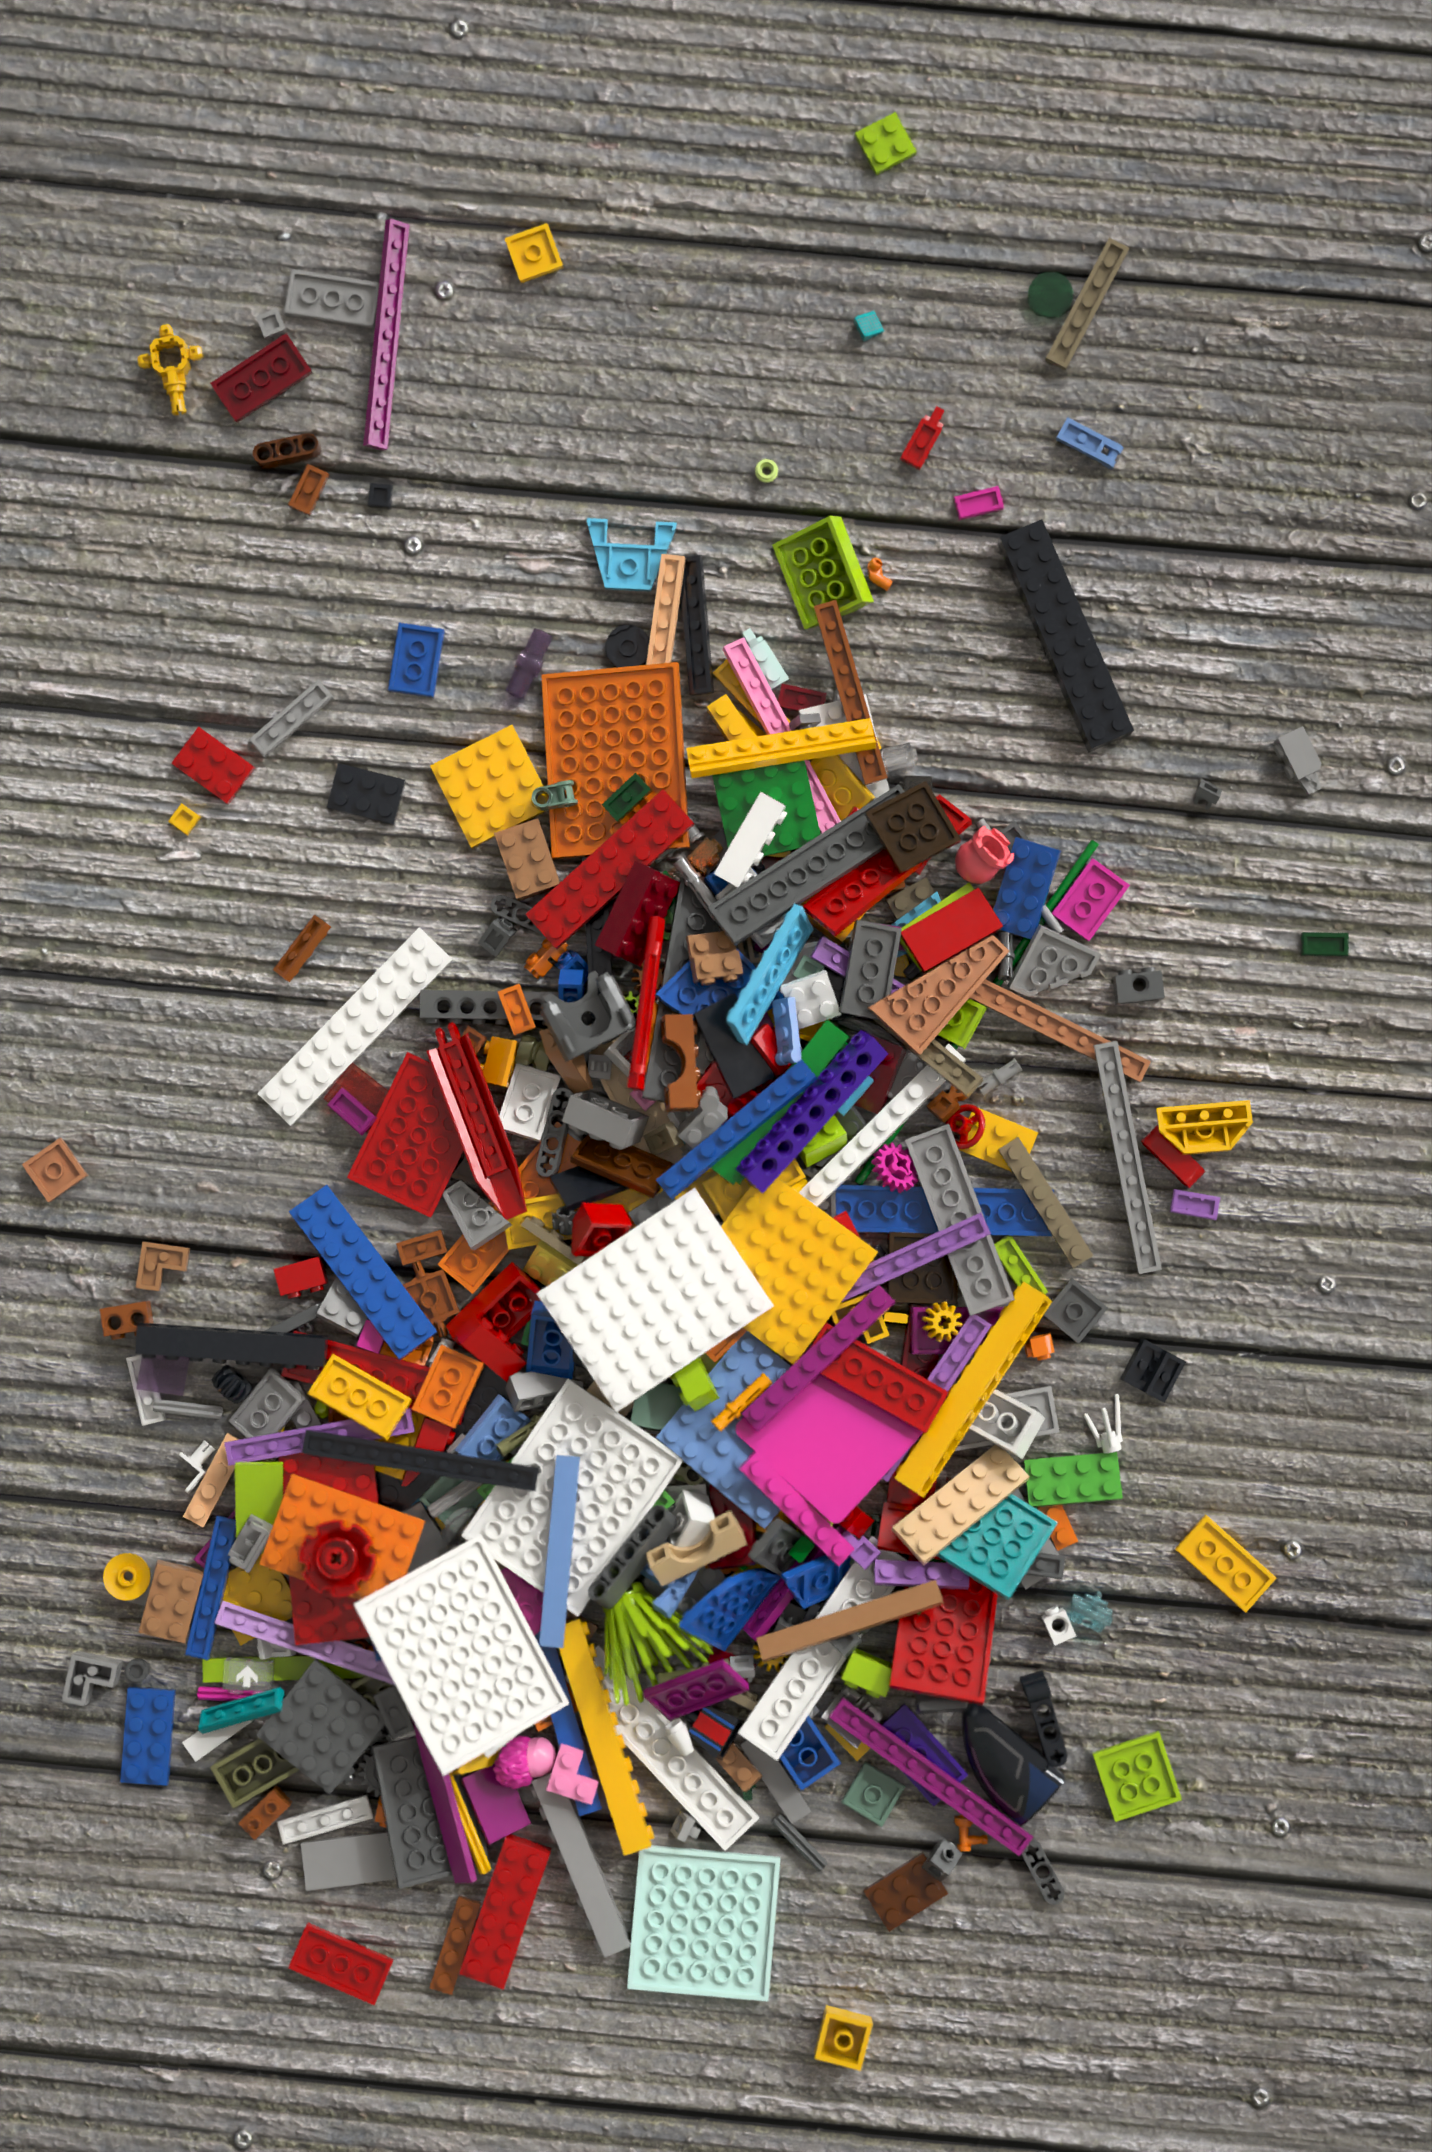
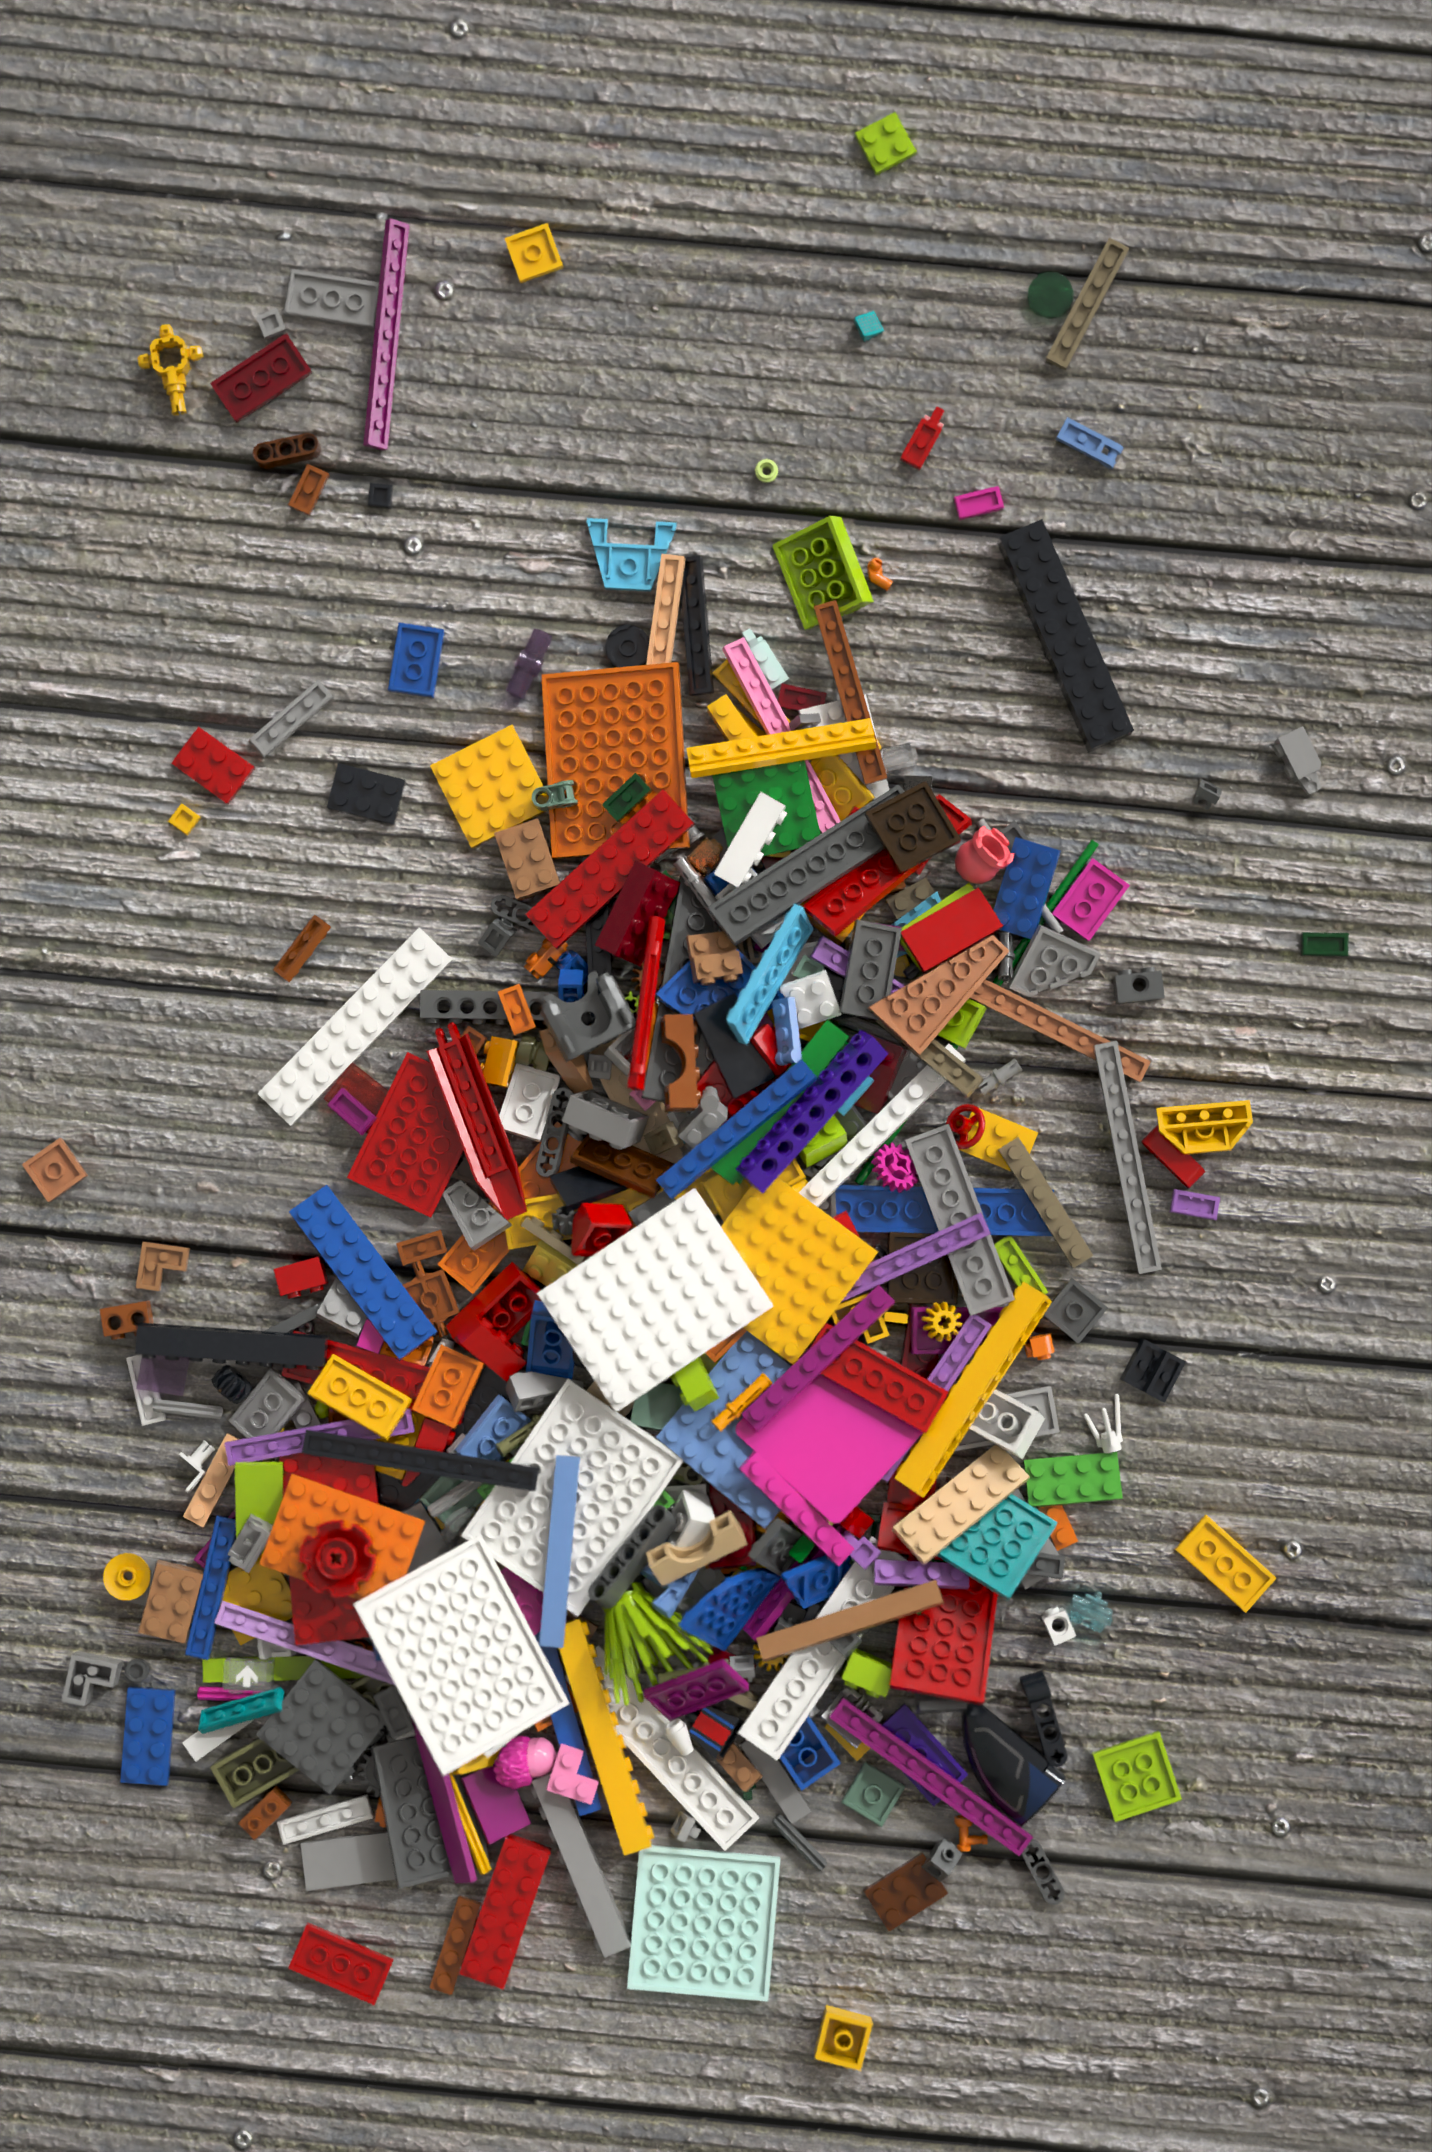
dark orange plate [926,1086,967,1123] -> none

